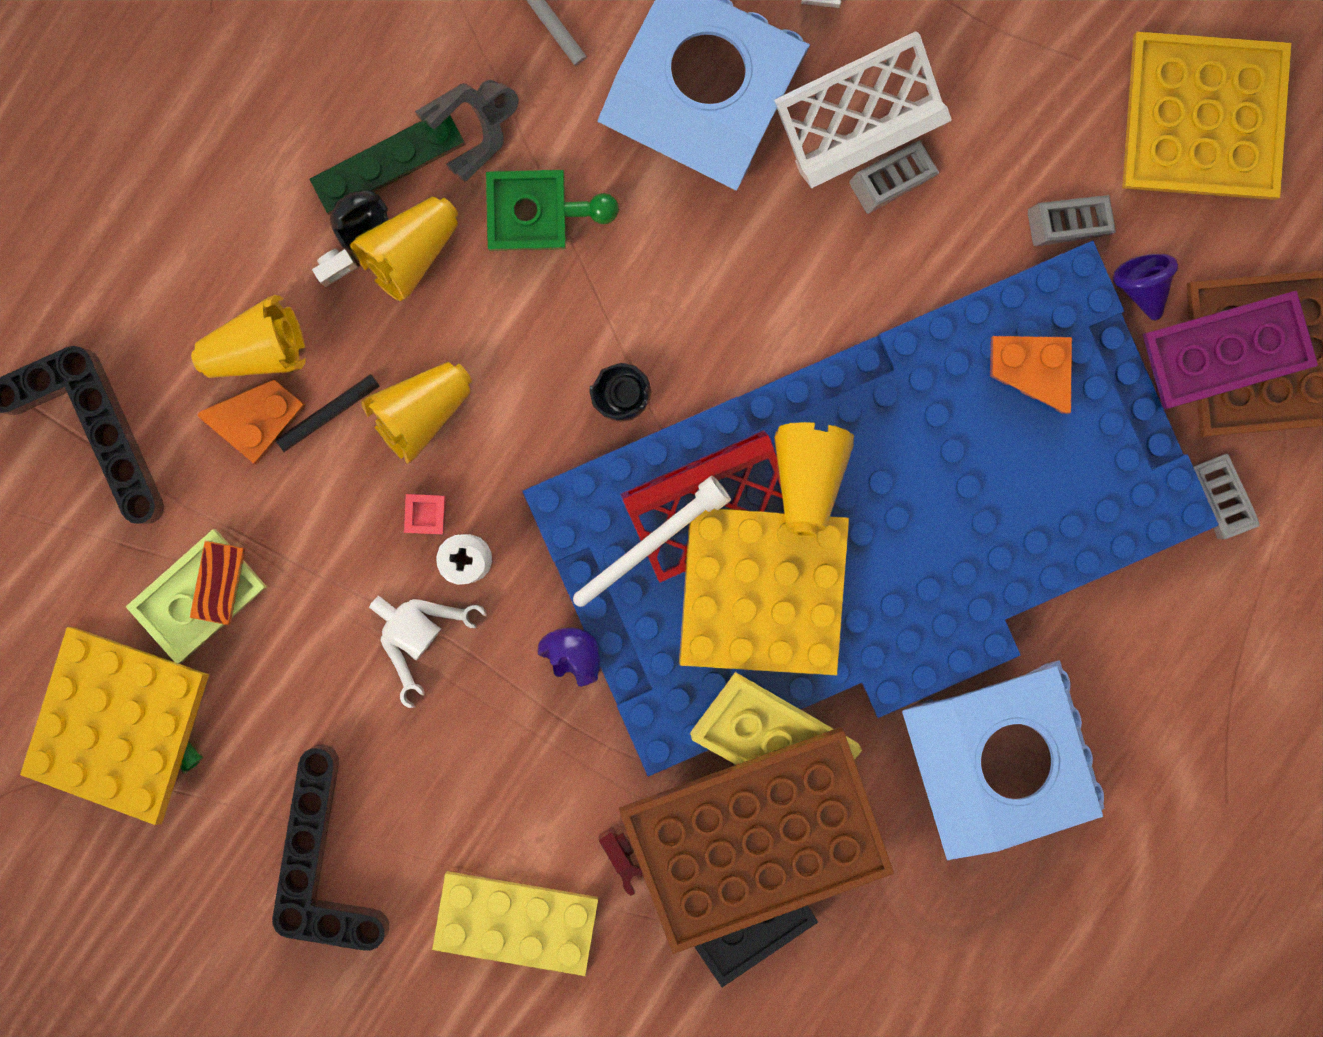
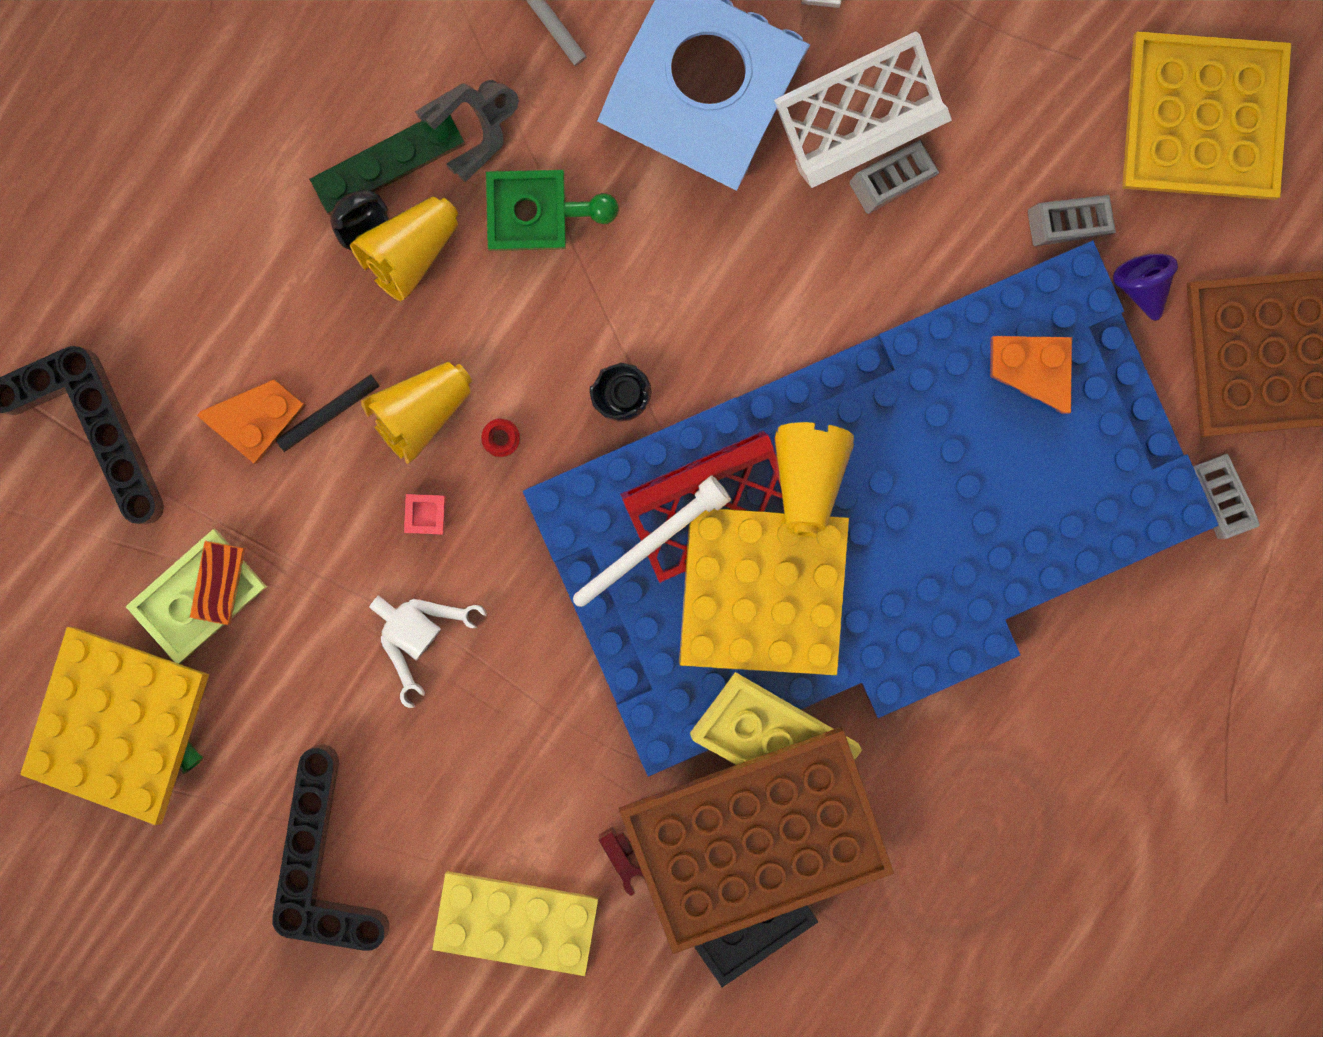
yellow cone [191,295,306,378] -> none
white plate [312,249,358,287] -> none
white piece [436,534,492,585] -> none
dark purple hair [537,627,600,686] -> none
light blue panel [902,660,1105,860] -> none
magenta plate [1143,290,1318,409] -> none
none -> red plate [481,418,520,457]

